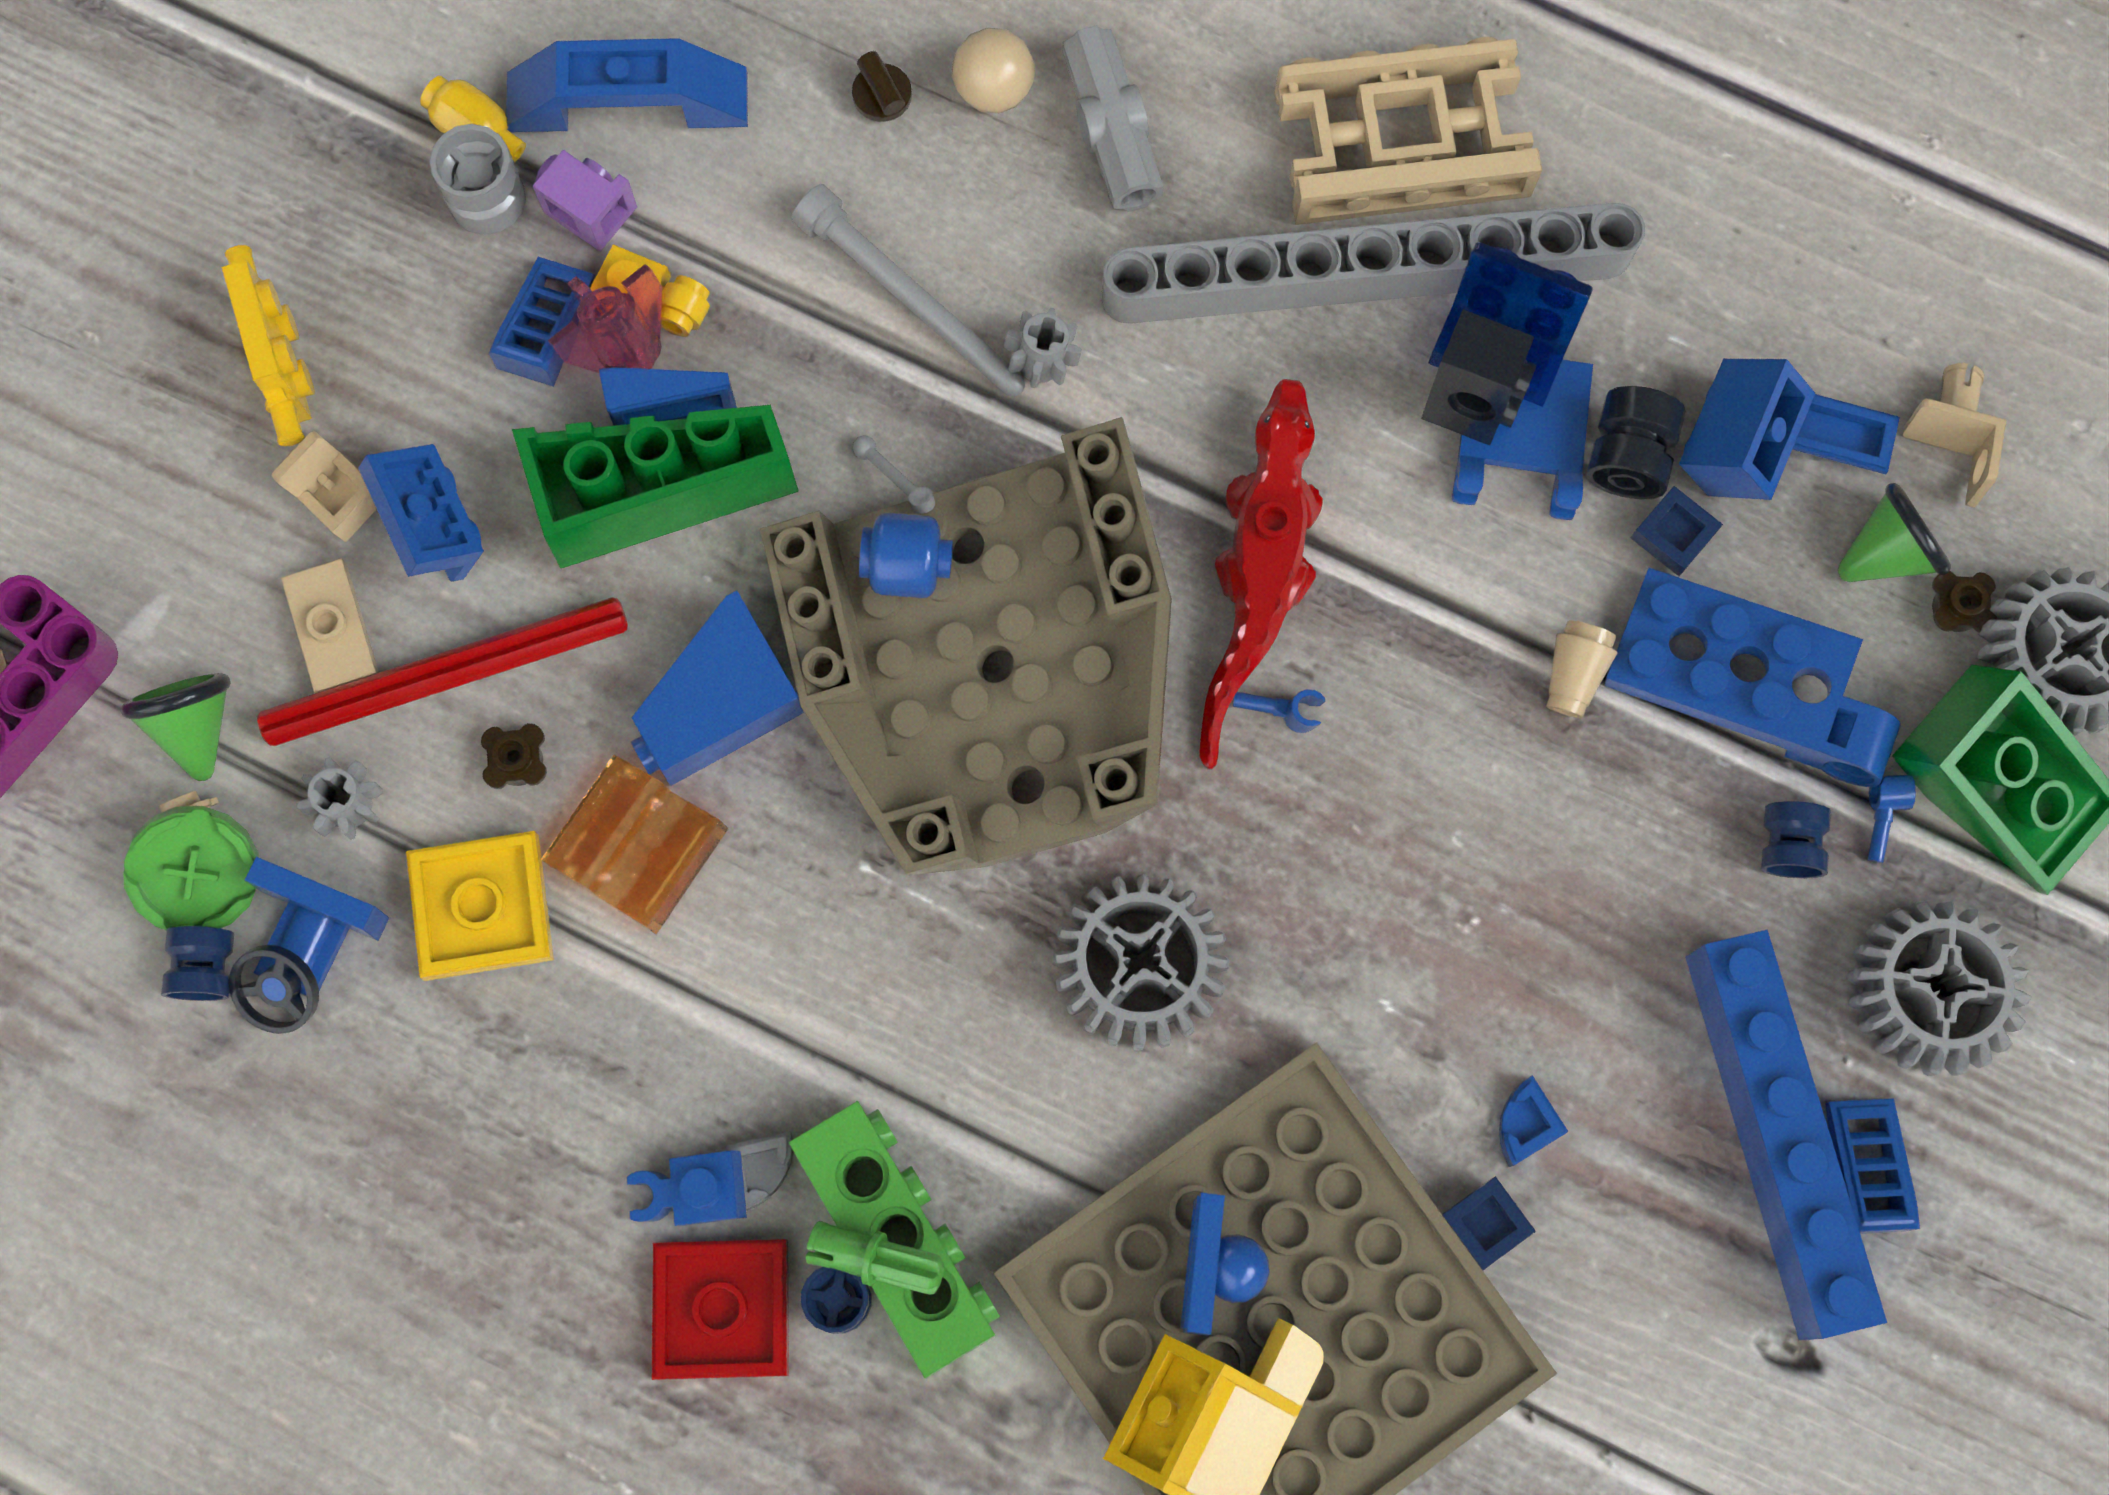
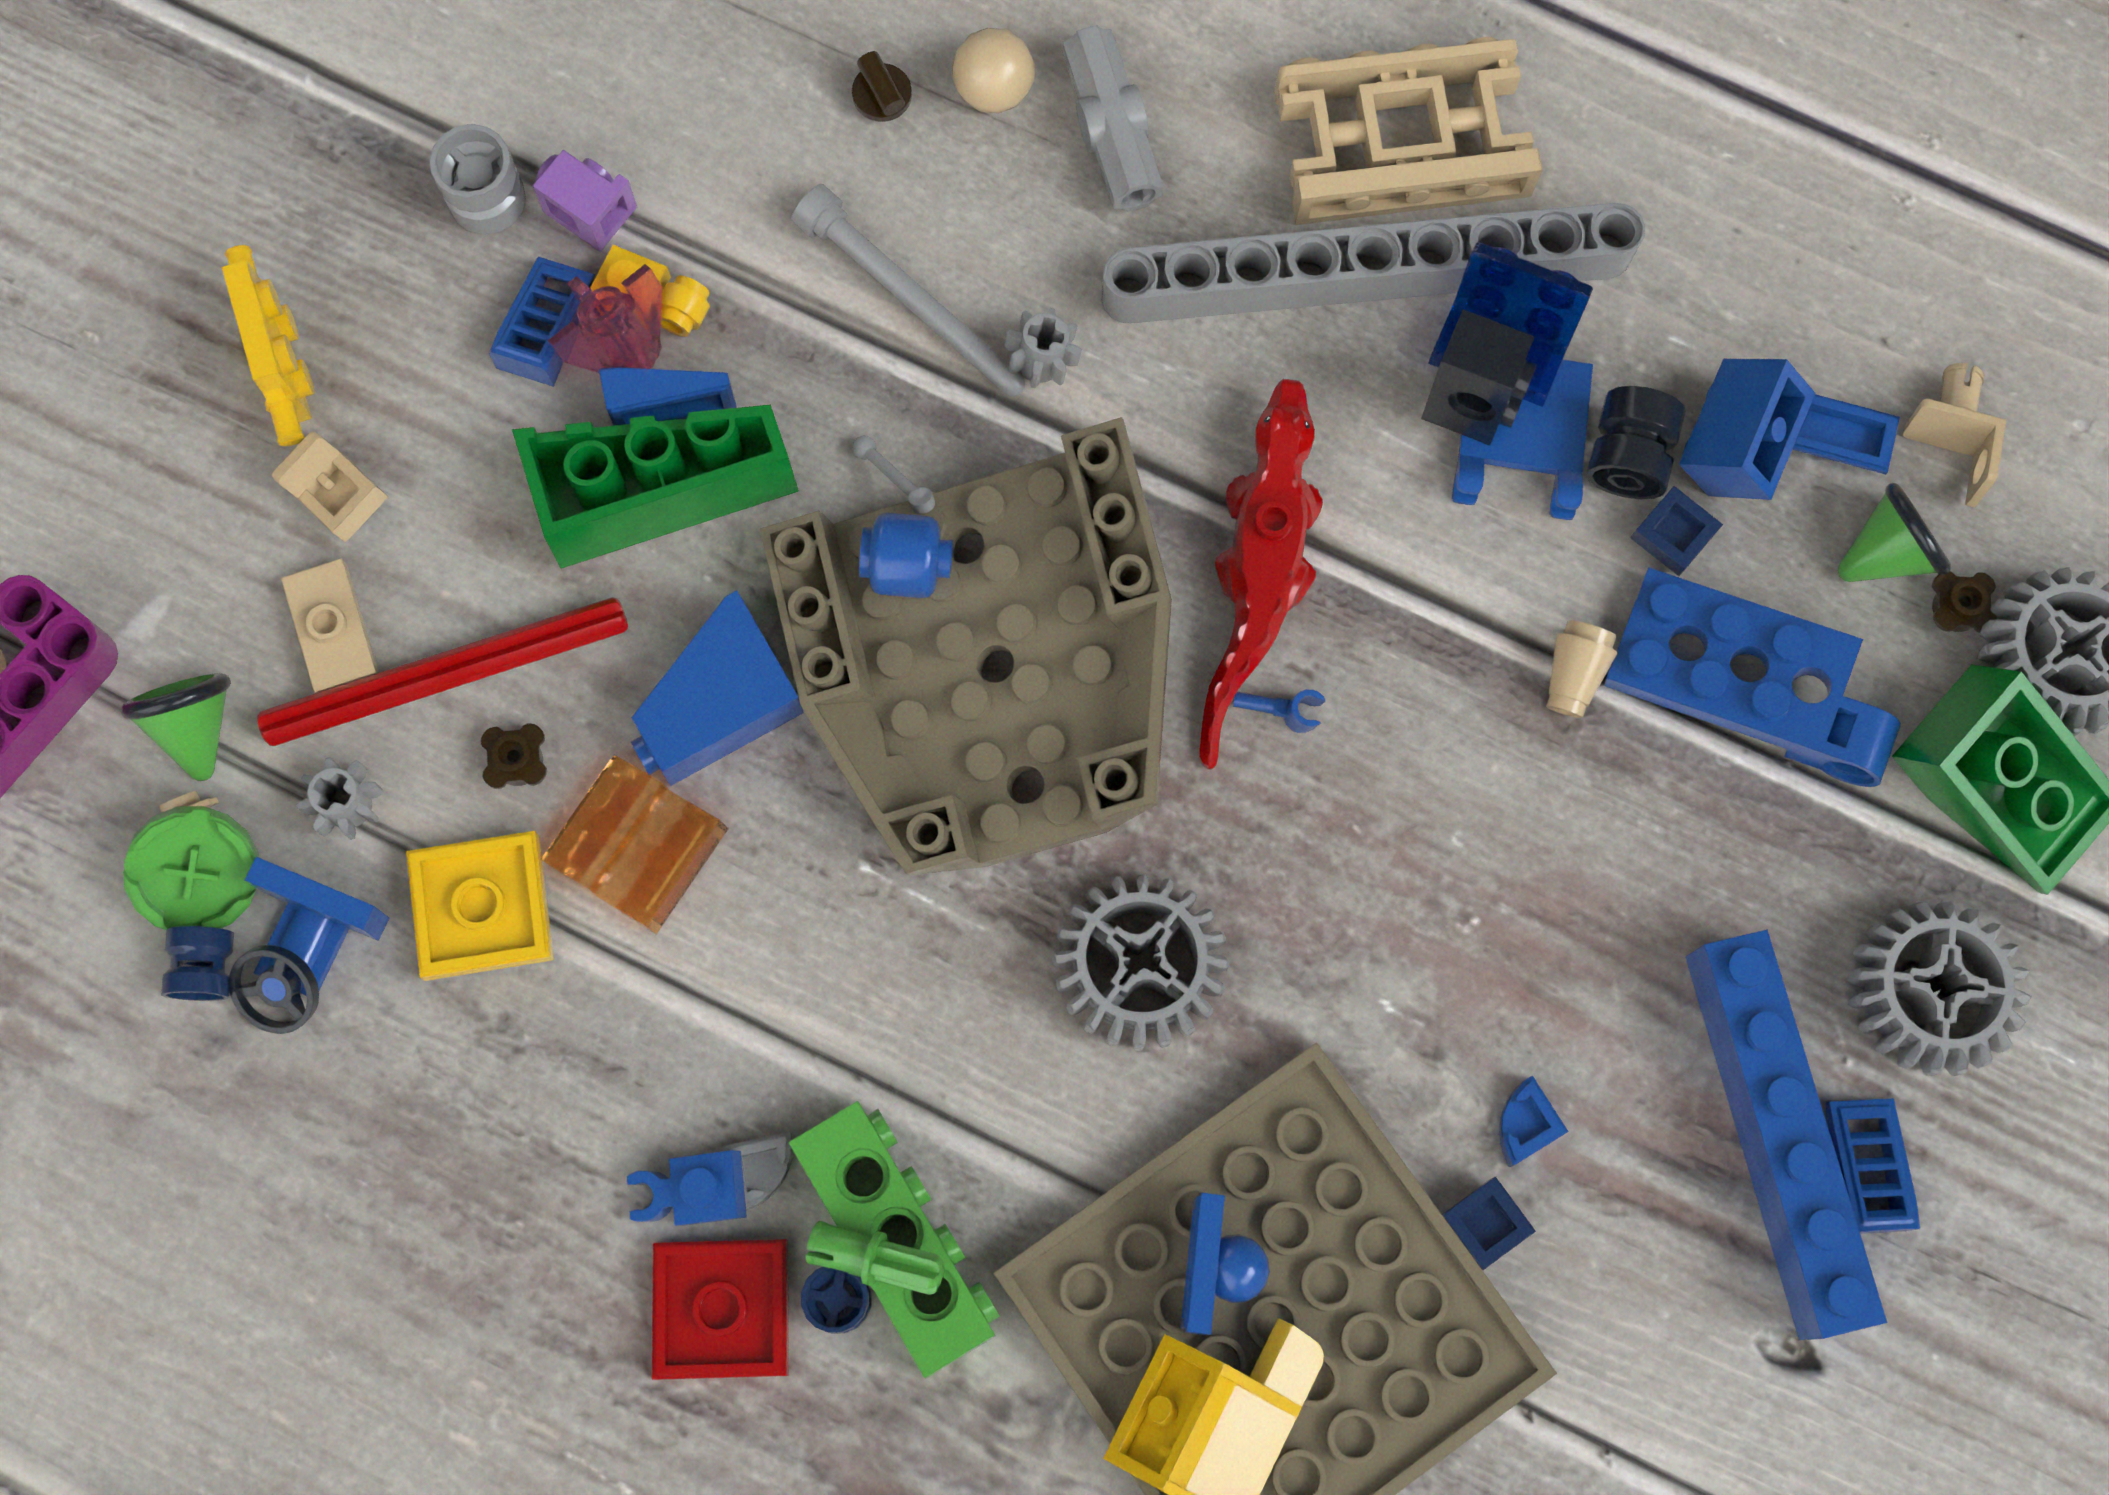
blue bracket [358,444,484,582] -> none
yellow plant [420,75,526,162] -> none
blue slope [506,38,748,132] -> none
dark blue wheel [1761,801,1831,879] -> none
blue hand [1867,775,1916,863] -> none

